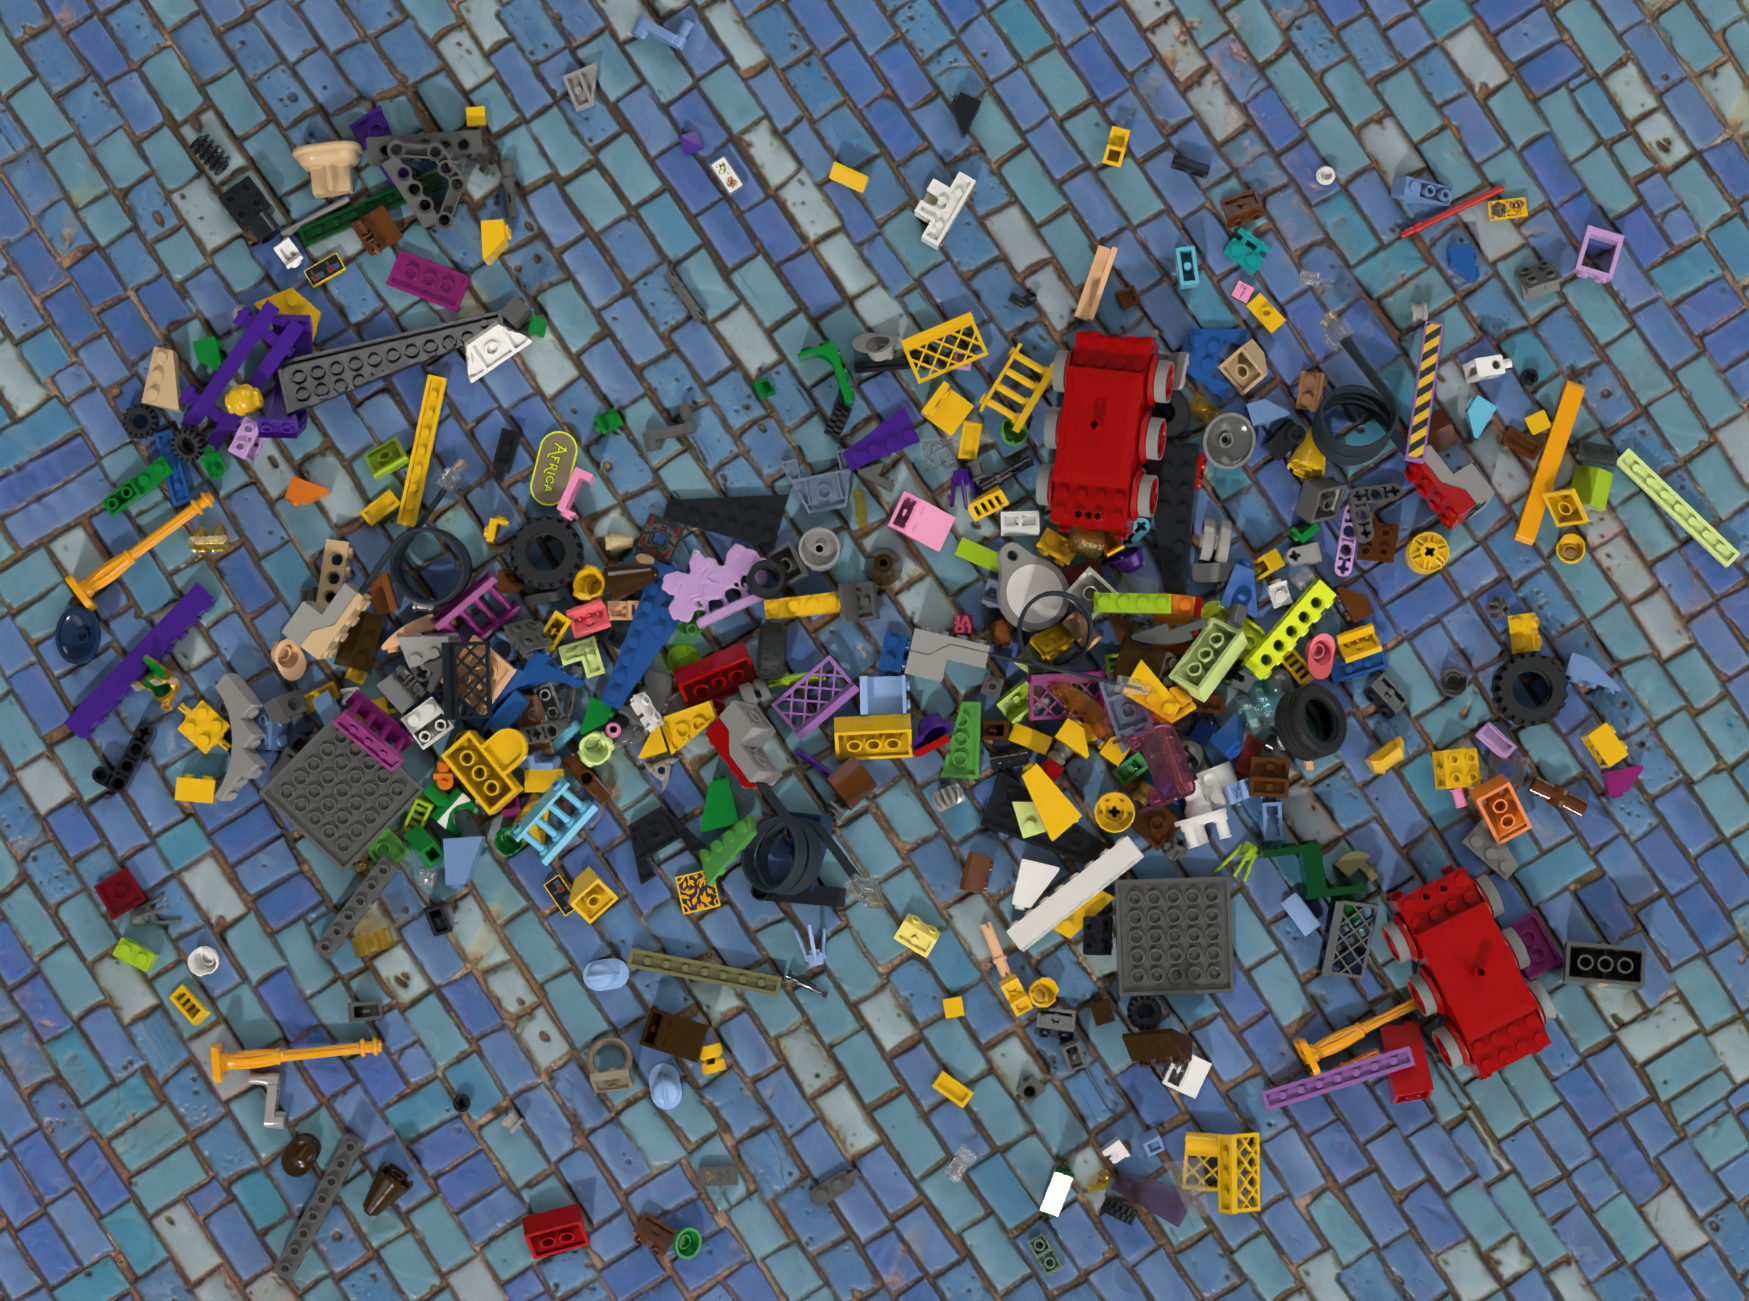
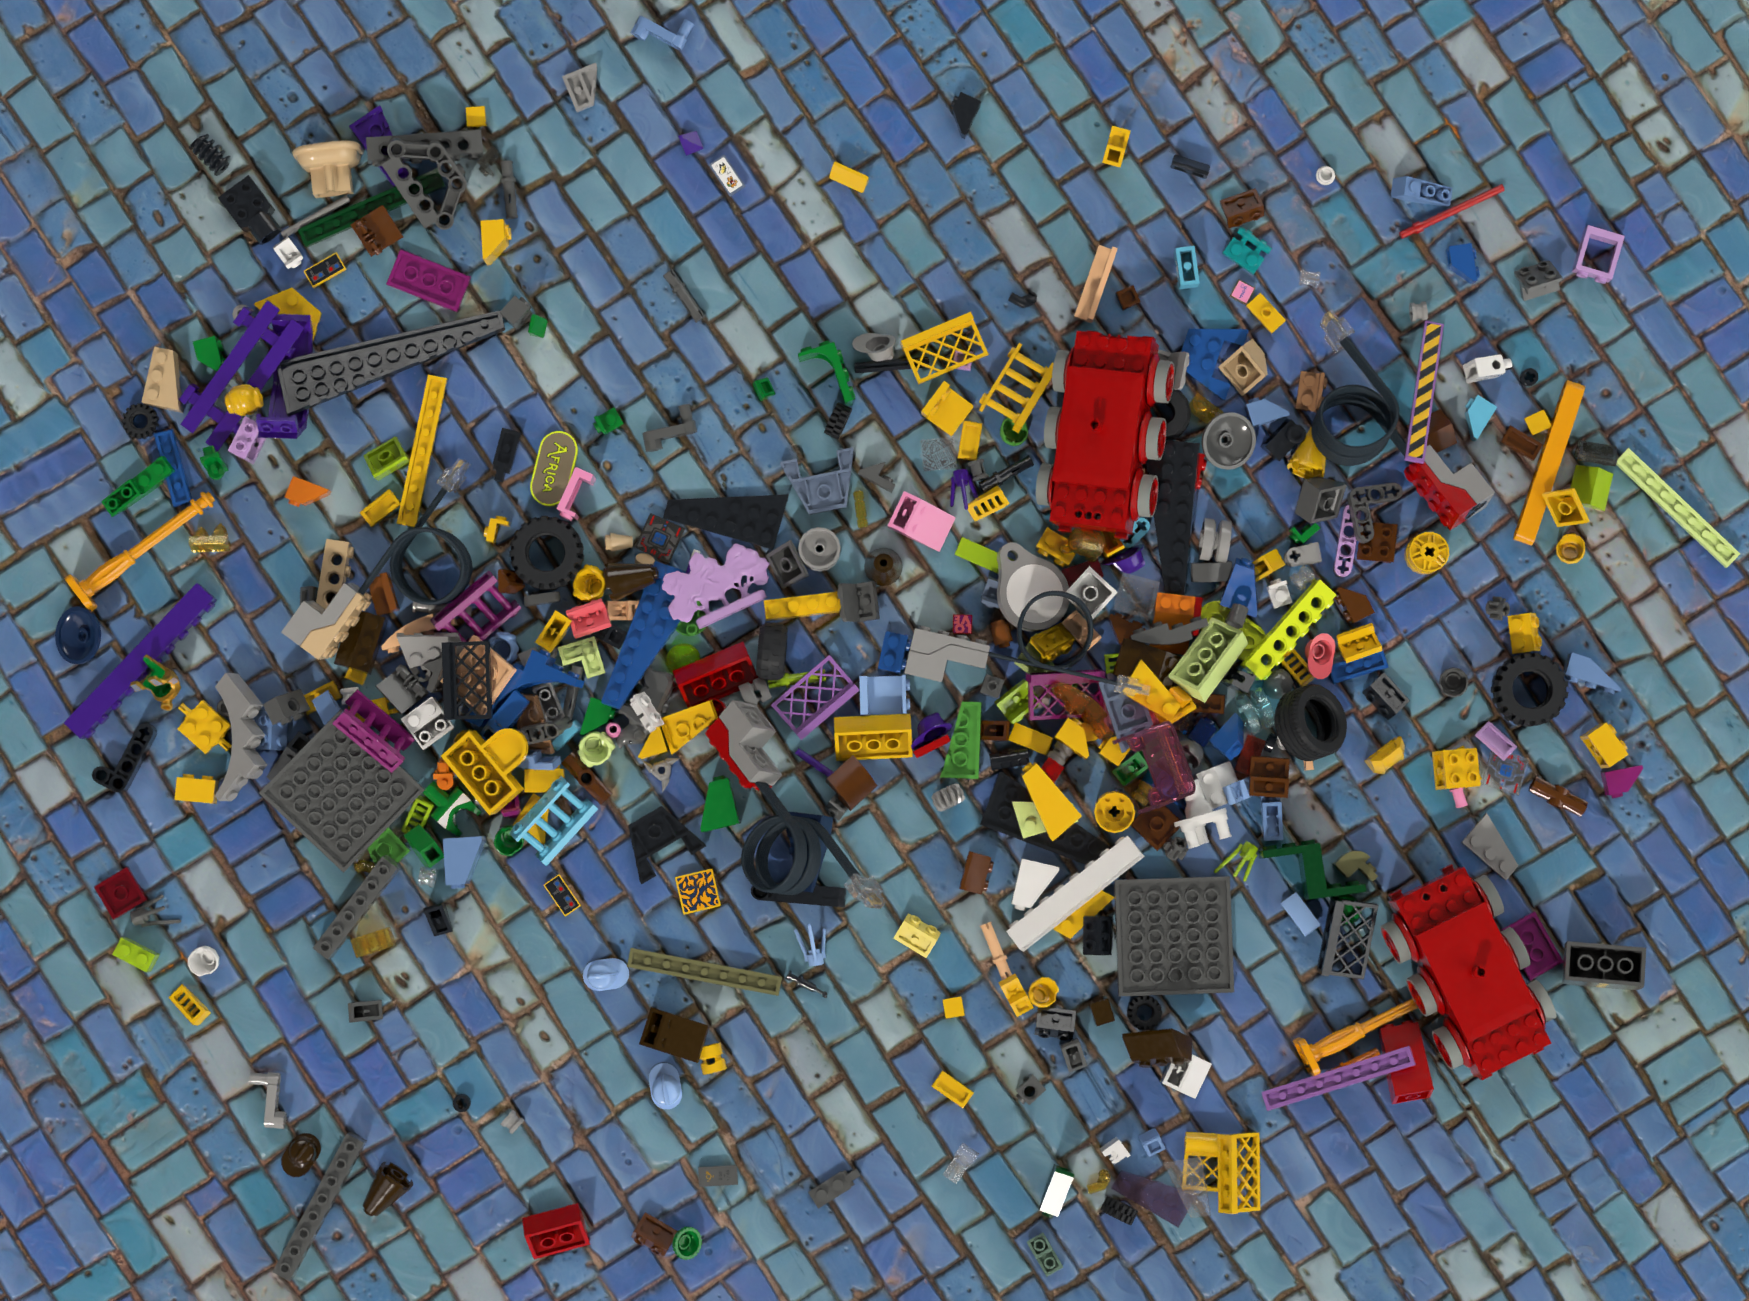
black tyre [170,424,209,462] -> none
light orange piece [211,1037,382,1083] -> none
light nougat piece [271,638,306,681] -> none
white wing [465,321,532,383] -> none
dark grey hinge [503,618,555,659] -> none
yellow slope [568,866,619,924] -> none
dark tan tile [587,1037,634,1093] -> none
bright green wing [699,815,758,886] -> none
black tyre [746,560,784,599] -> none
dark purple wing [843,407,920,471] -> none
white piece [914,171,976,250] -> none
white hinge [1000,511,1040,536] -> none
lime brick [1092,592,1171,614] -> none
orange slope [1468,773,1532,846] -> none
tile [1487,197,1528,222] -> none

